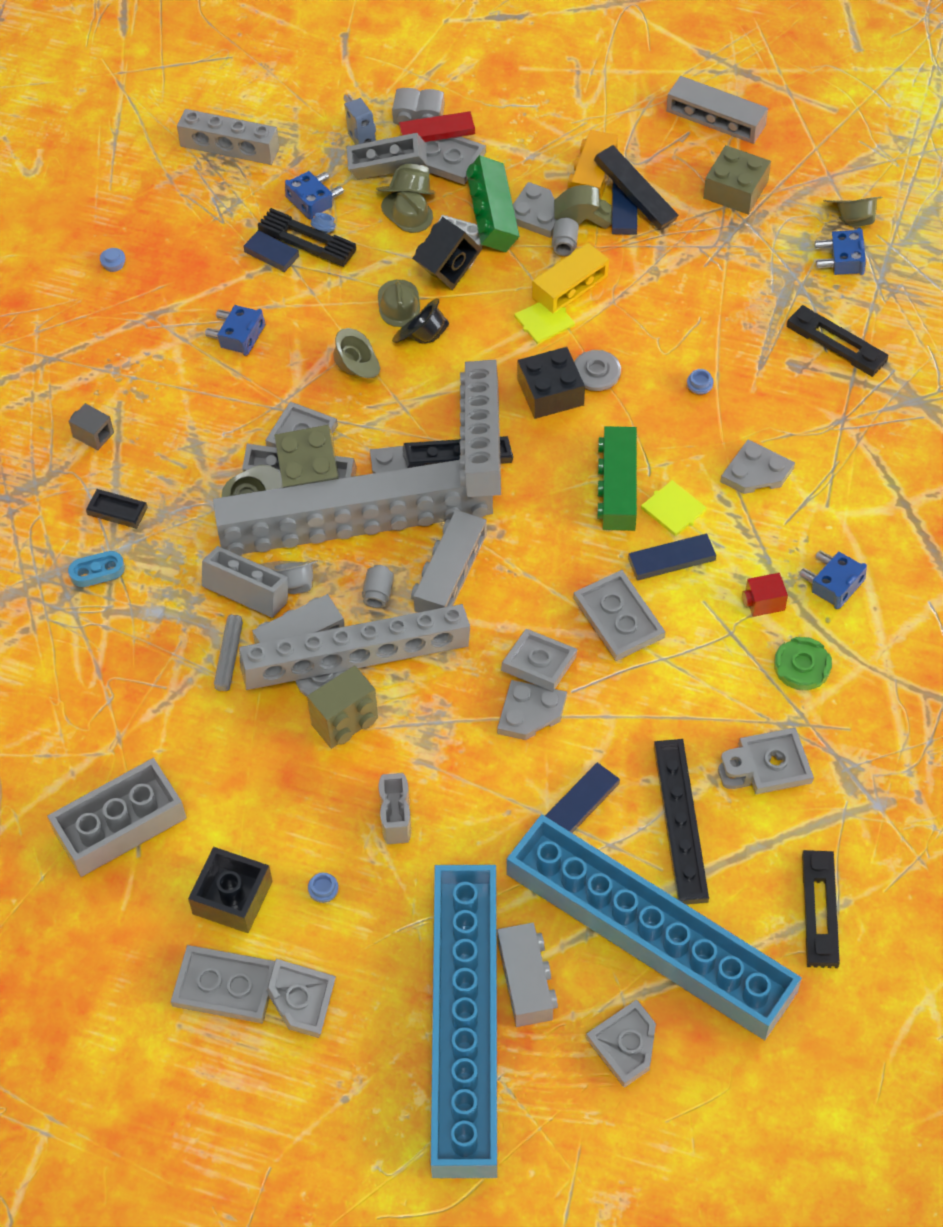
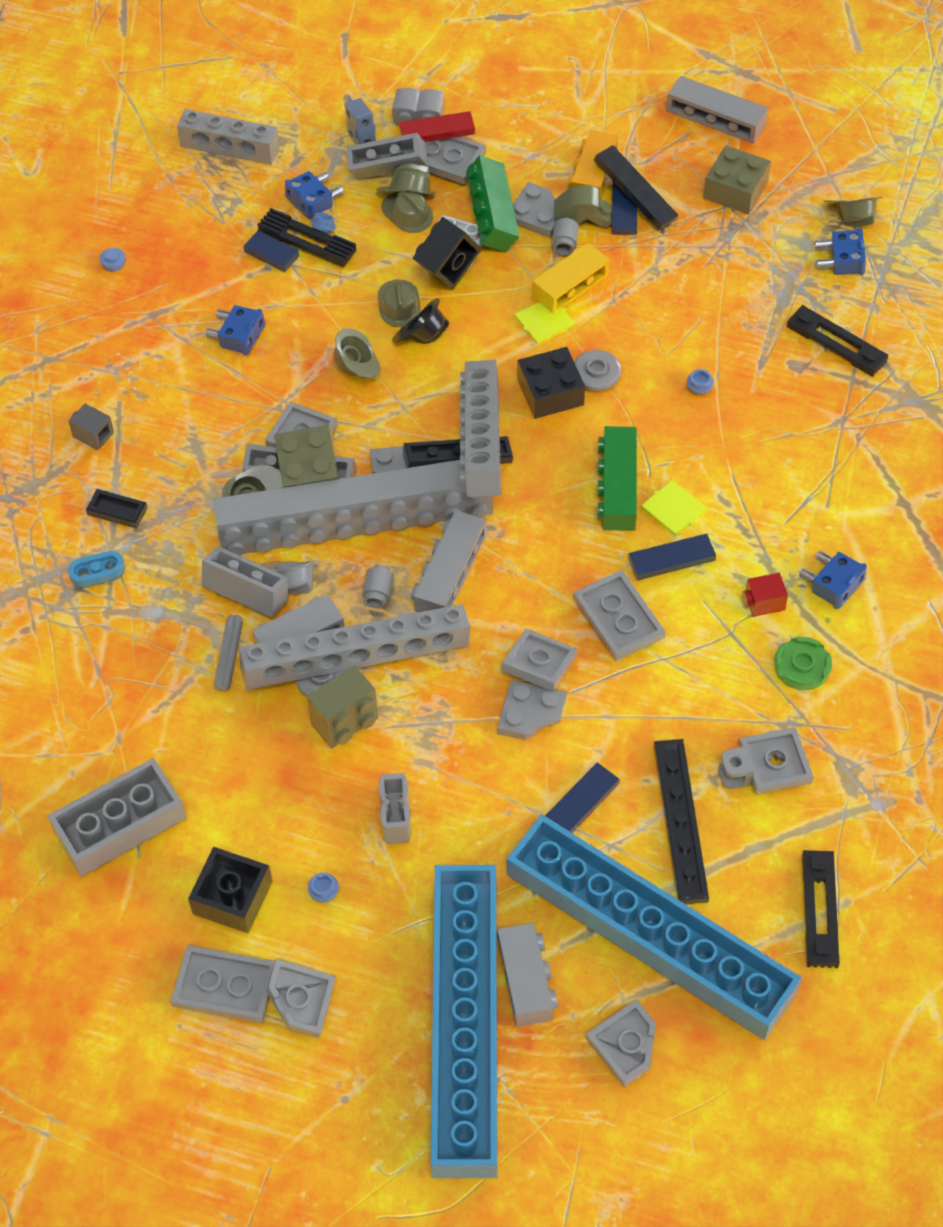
light grey plate [720,439,795,494] -> none

